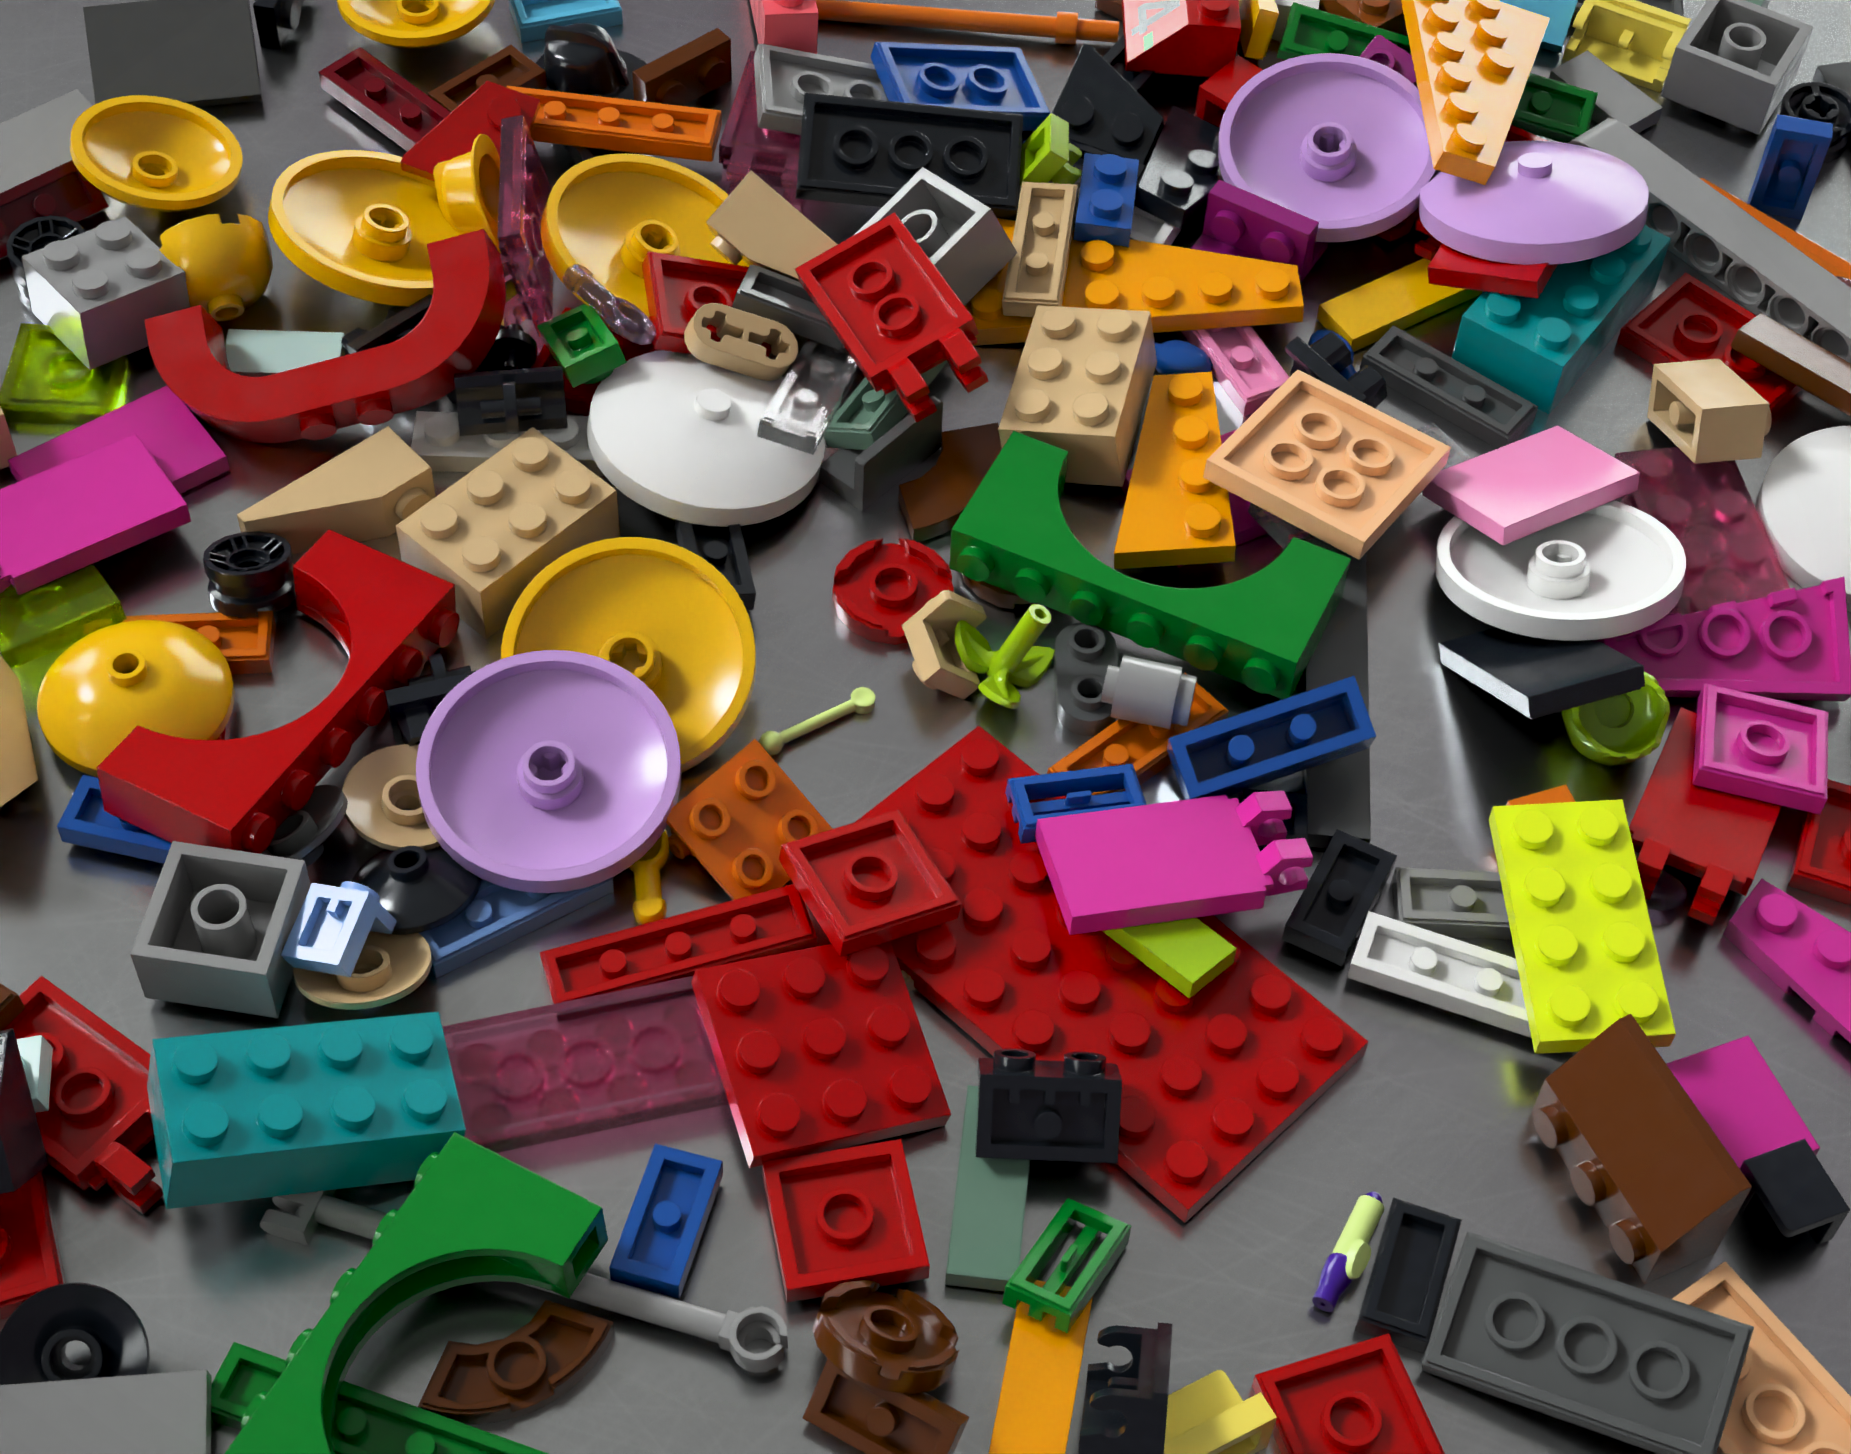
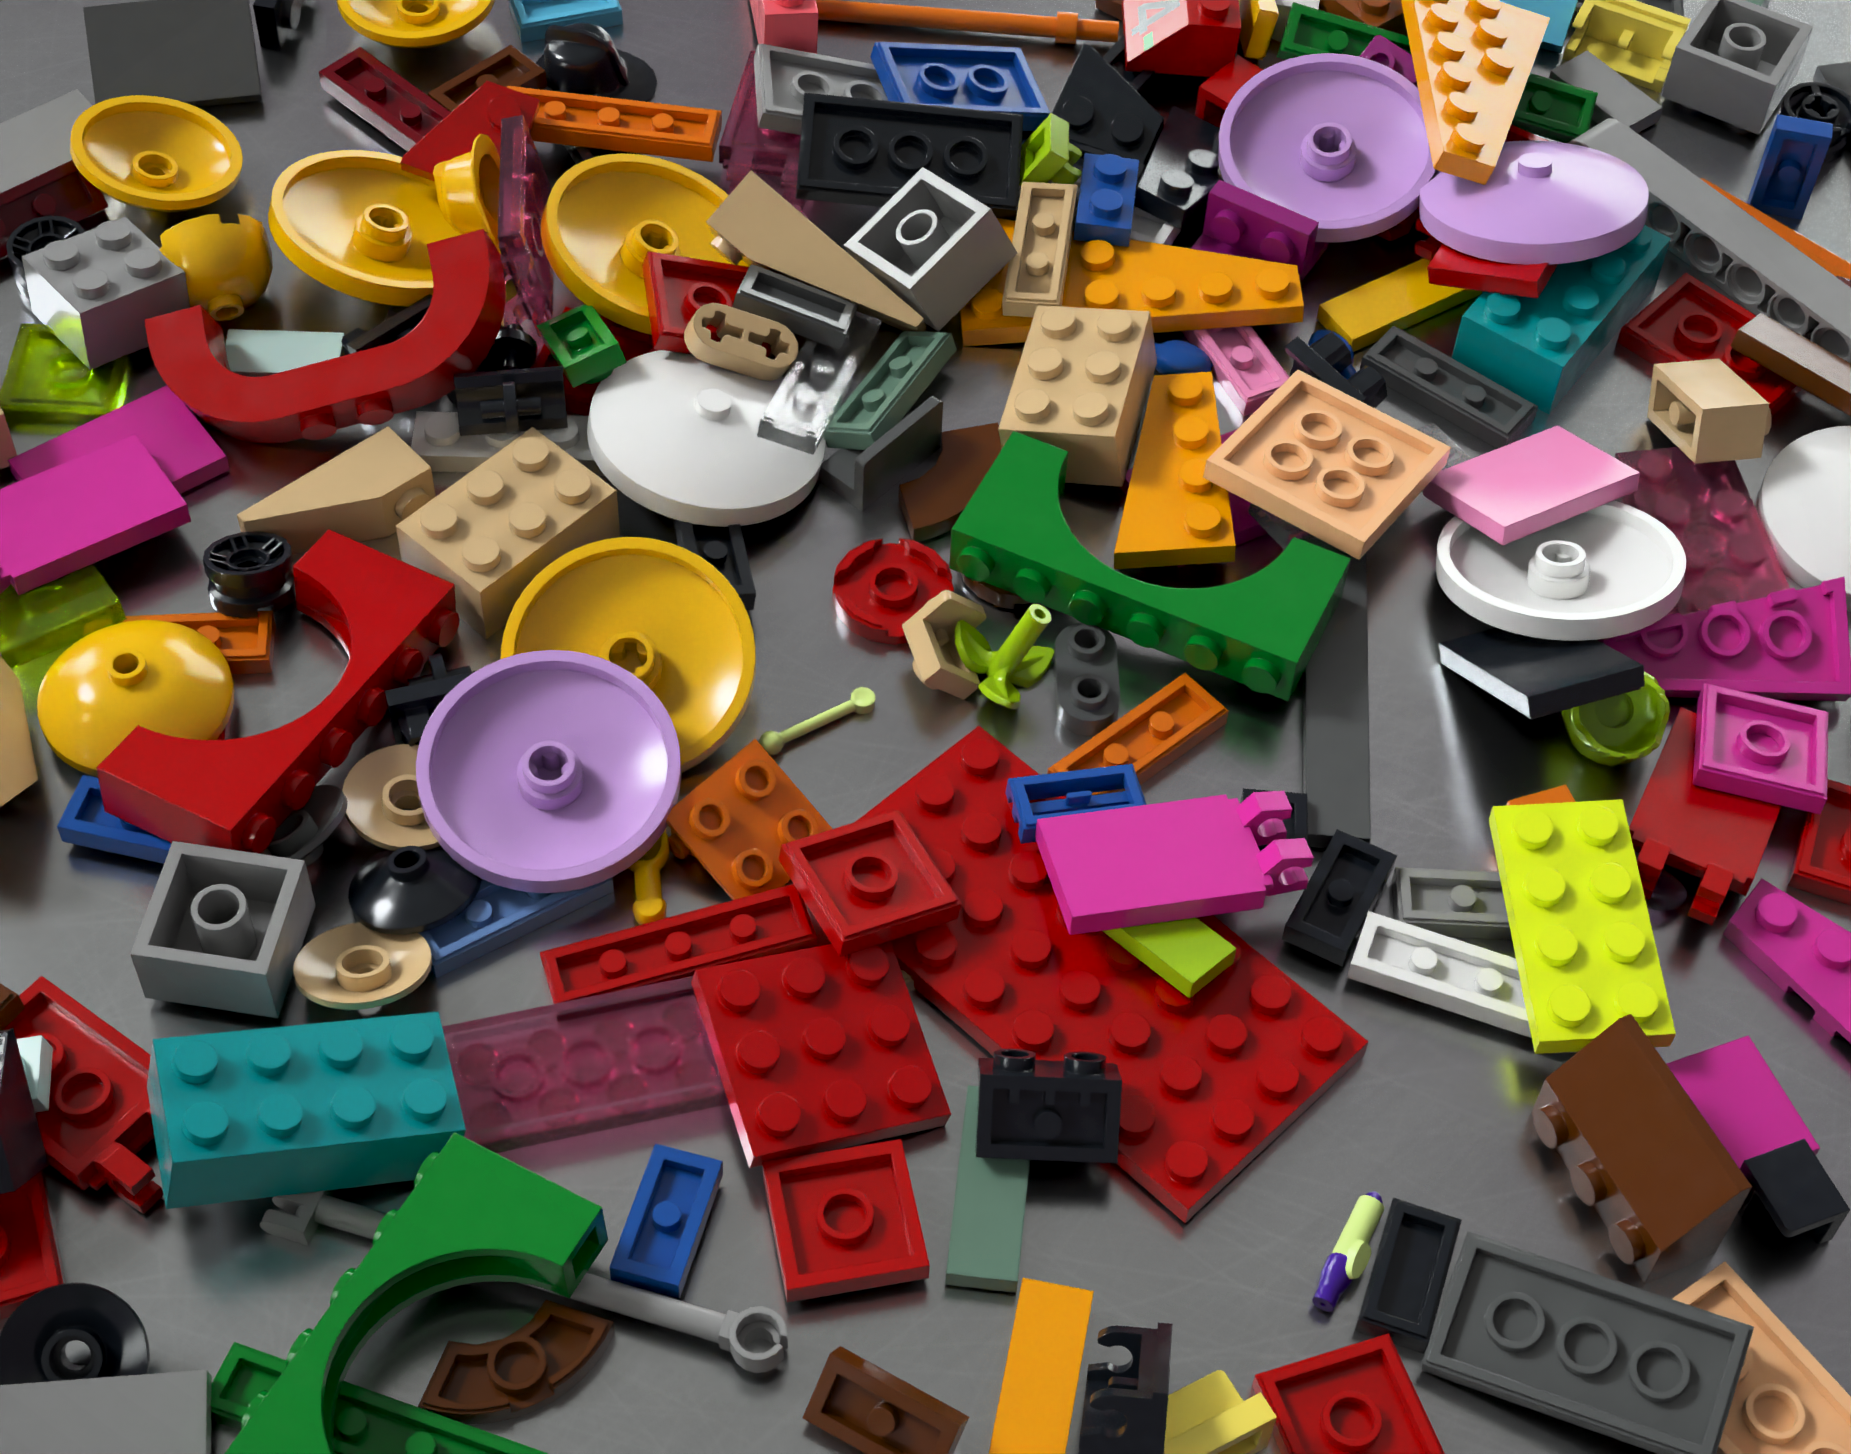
light blue bracket [281,881,397,977] -> none
piece [563,264,656,345] -> none
reddish brown plate [632,28,732,106] -> none
red tile [795,212,989,423] -> none
reddish brown tile [812,1280,959,1394] -> none
green tile [1002,1198,1132,1333] -> none
light grey brick [1101,655,1197,729] -> none
blue brick [1167,676,1376,800] -> none

